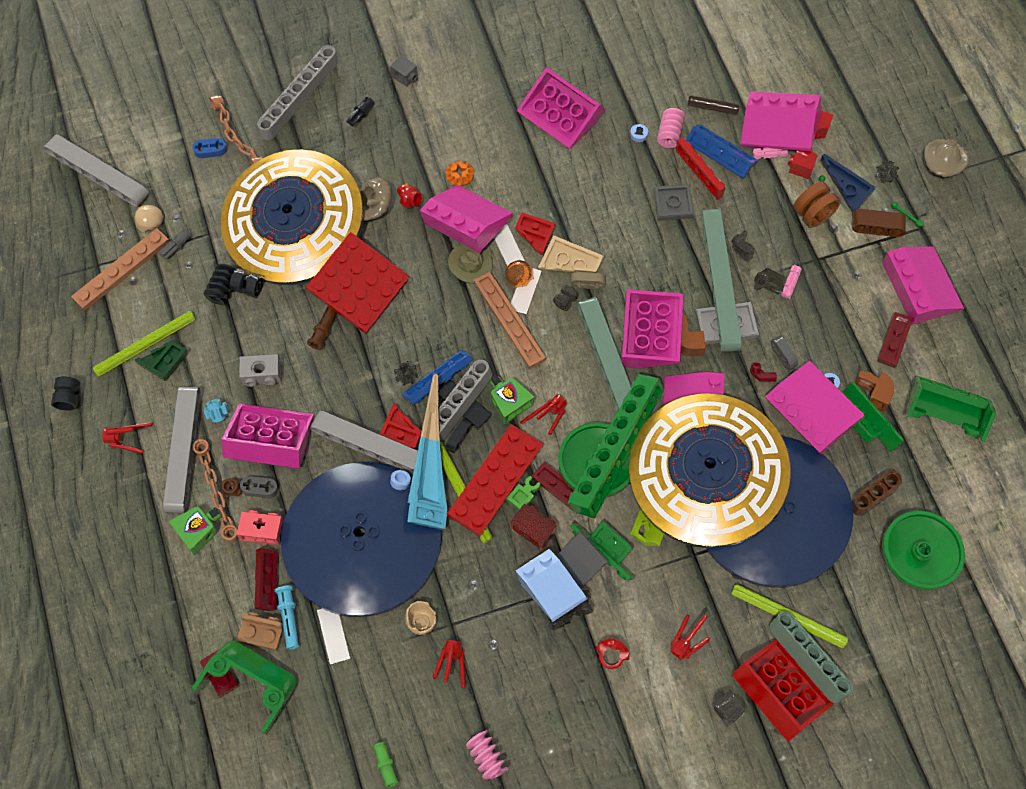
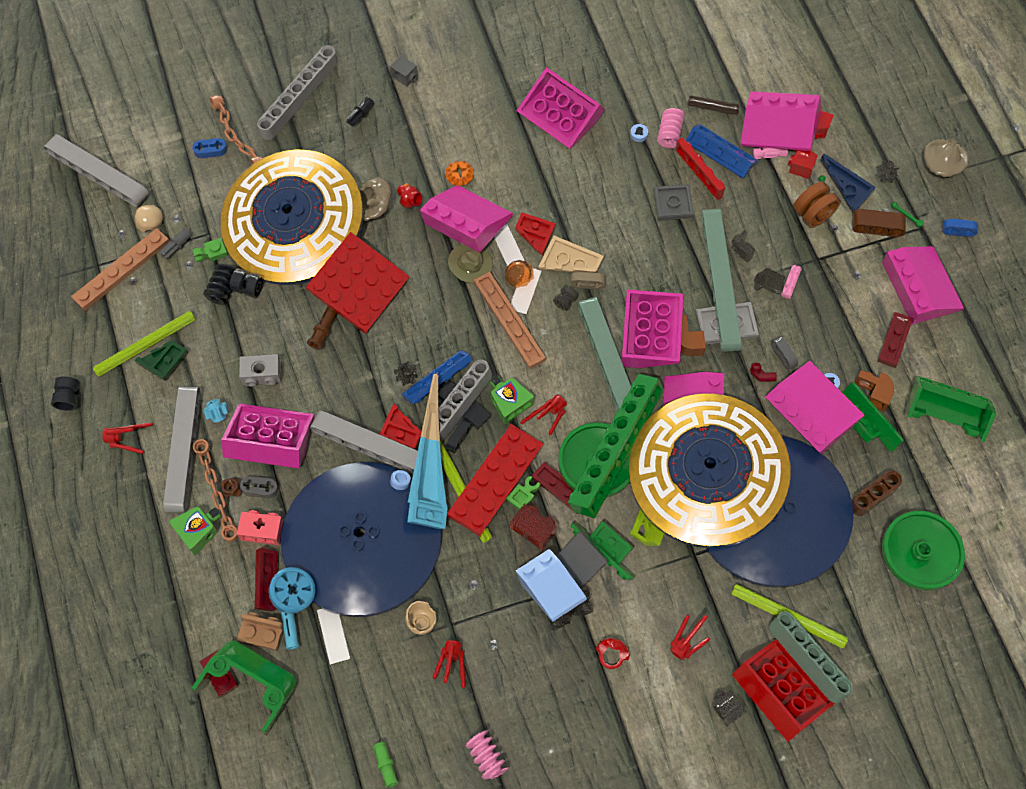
none -> bright green plate [192,238,228,262]
none -> dark azure wheel [269,567,315,614]
none -> blue beam [942,219,978,237]

